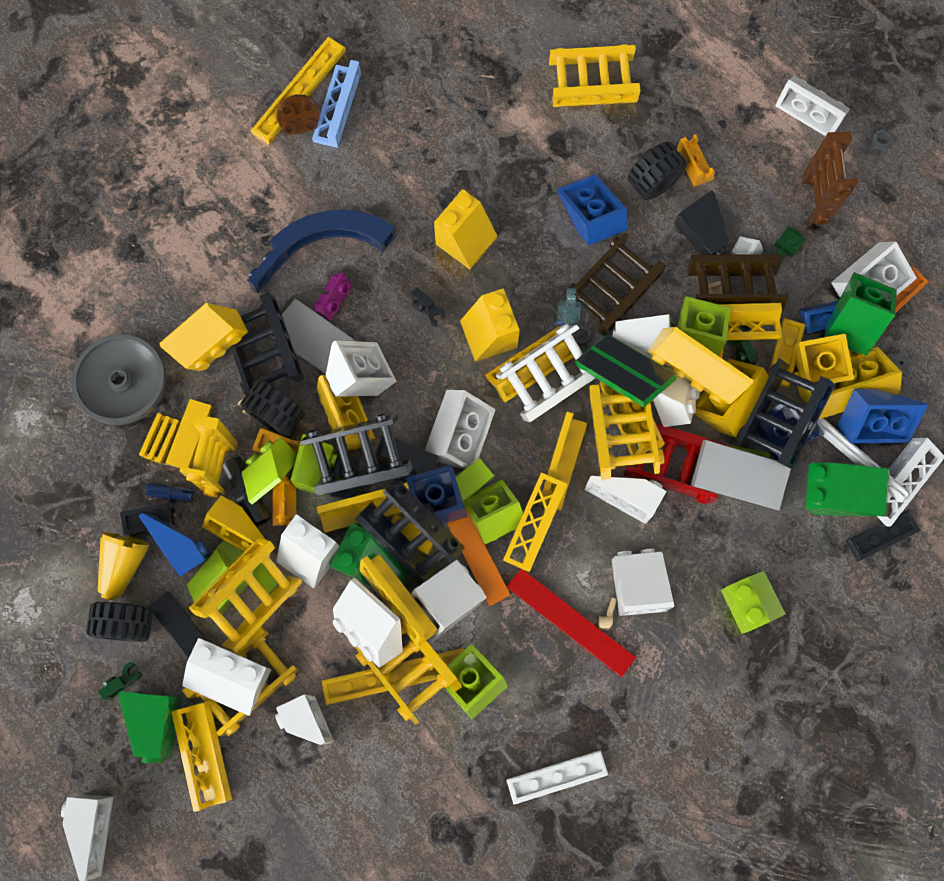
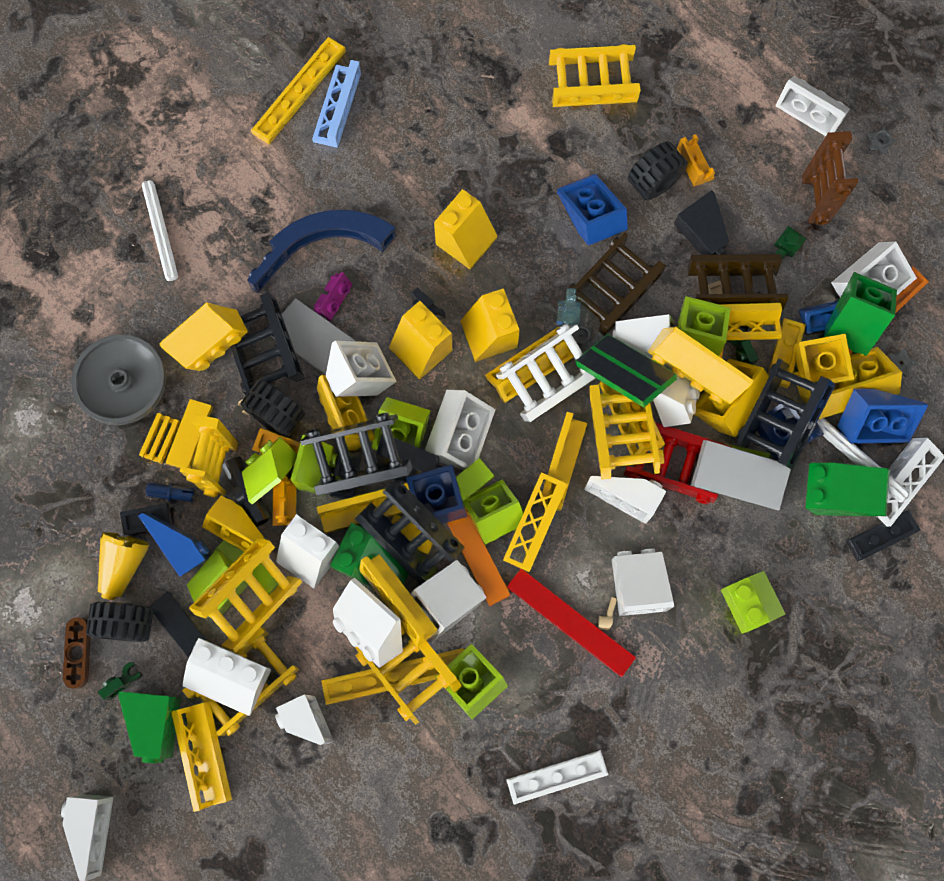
reddish brown plate [276,94,320,135] -> none
white slope [730,236,763,255] -> none
none -> reddish brown beam [63,617,91,689]
none -> white axle [142,180,178,281]
none -> lime slope [372,397,431,450]
none -> yellow slope [389,301,453,380]

